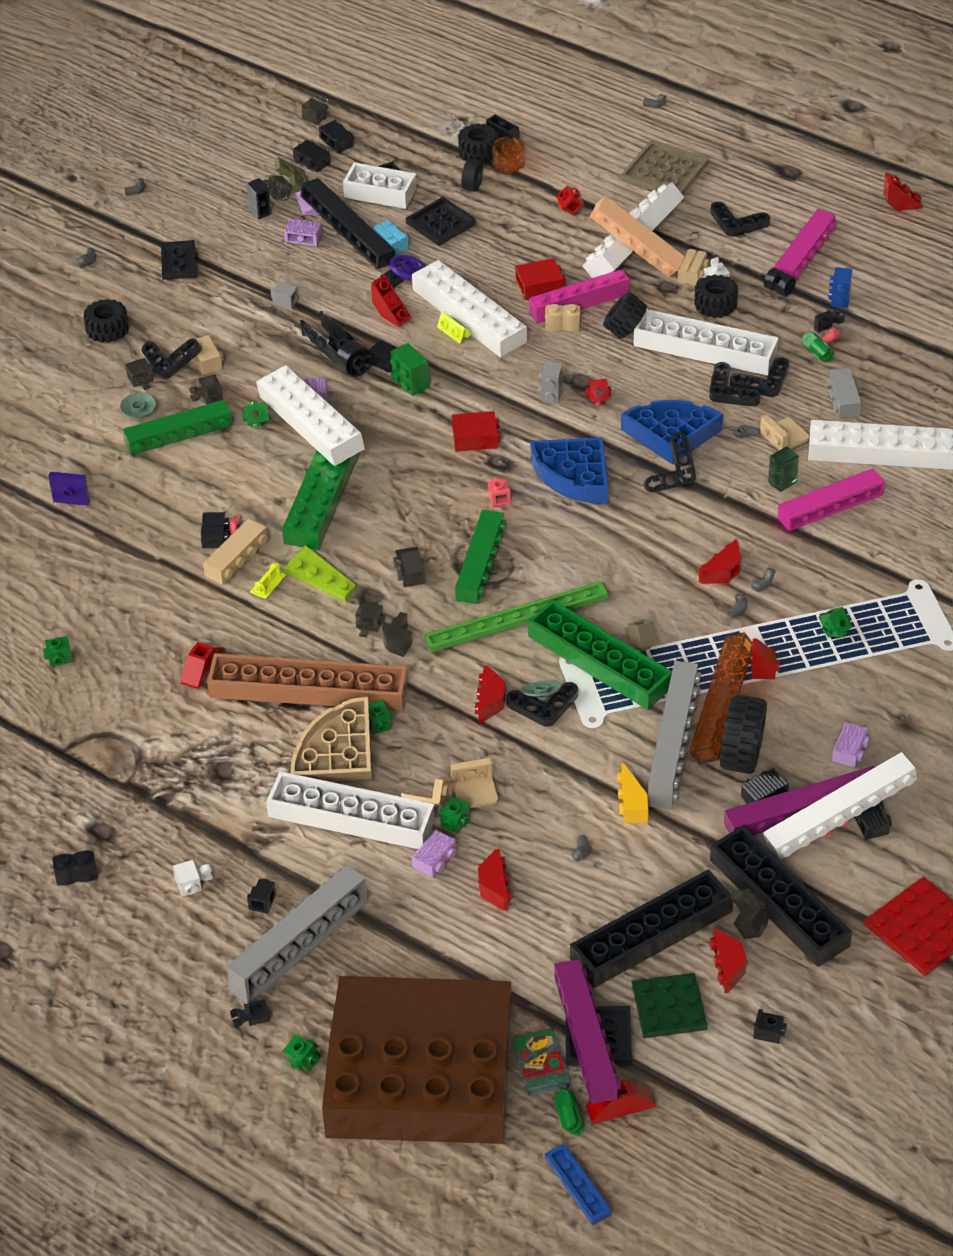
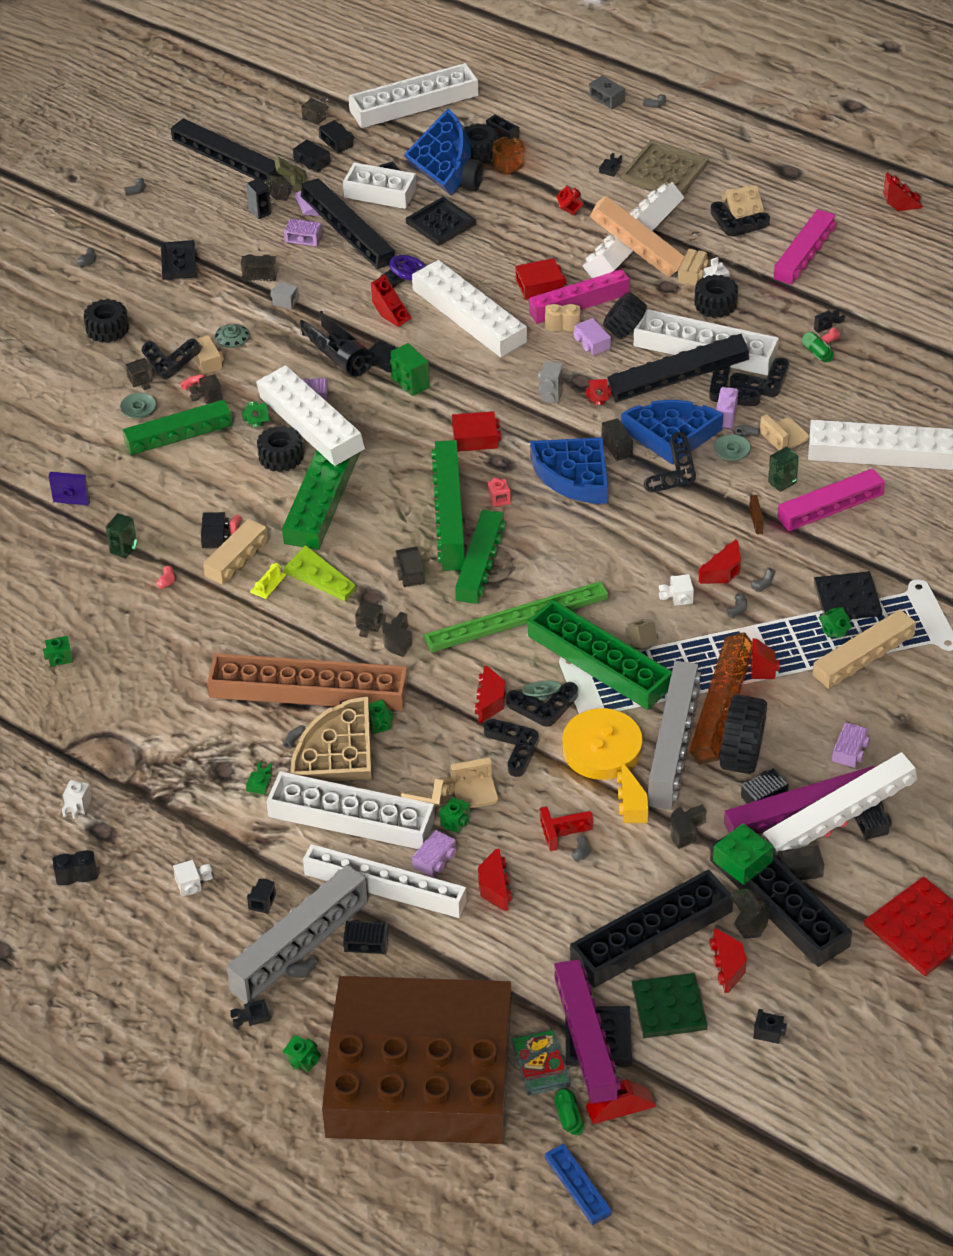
red slope [181,642,225,689] -> none
medium azure brick [373,220,409,256] -> none
neon yellow hinge [437,312,471,344] -> none
black wheel [764,268,796,297] -> none
light grey brick [826,368,861,418] -> none
blue brick [828,267,853,308] -> none
none -> white brick [62,780,92,819]
none -> clear green brick [106,513,137,559]
none -> coral arm [156,566,175,589]
none -> black brick [171,118,283,186]
none -> coral arm [180,374,207,390]
none -> sand green dish [215,324,249,348]
none -> clear smoke brick [241,254,277,281]
none -> green plate [246,761,272,795]
none -> black tyre [257,425,304,472]
none -> dark grey arm [283,725,306,749]
none -> dark grey arm [286,957,317,978]
none -> white brick [303,844,467,918]
none -> black brick [343,920,389,954]
none -> white brick [349,63,478,128]
none -> blue brick [404,108,471,196]
none -> green brick [431,440,464,571]
none -> black beam [484,719,539,777]
none -> red bracket [539,806,593,851]
none -> yellow brick [562,708,642,780]
none -> lavender brick [573,318,611,356]
none -> dark grey brick [589,75,625,110]
none -> black plate [599,153,622,177]
none -> clear smoke brick [601,418,633,461]
none -> black brick [607,333,749,403]
none -> white brick [659,574,694,606]
none -> clear smoke brick [670,804,707,849]
none -> green brick [713,823,774,885]
none -> sand green dish [714,434,750,461]
none -> lavender brick [716,387,738,428]
none -> tan bracket [722,185,764,219]
none -> reddish brown tile [749,495,764,534]
none -> clear smoke brick [777,845,825,881]
none -> tan brick [813,609,916,689]
none -> black plate [814,571,882,619]

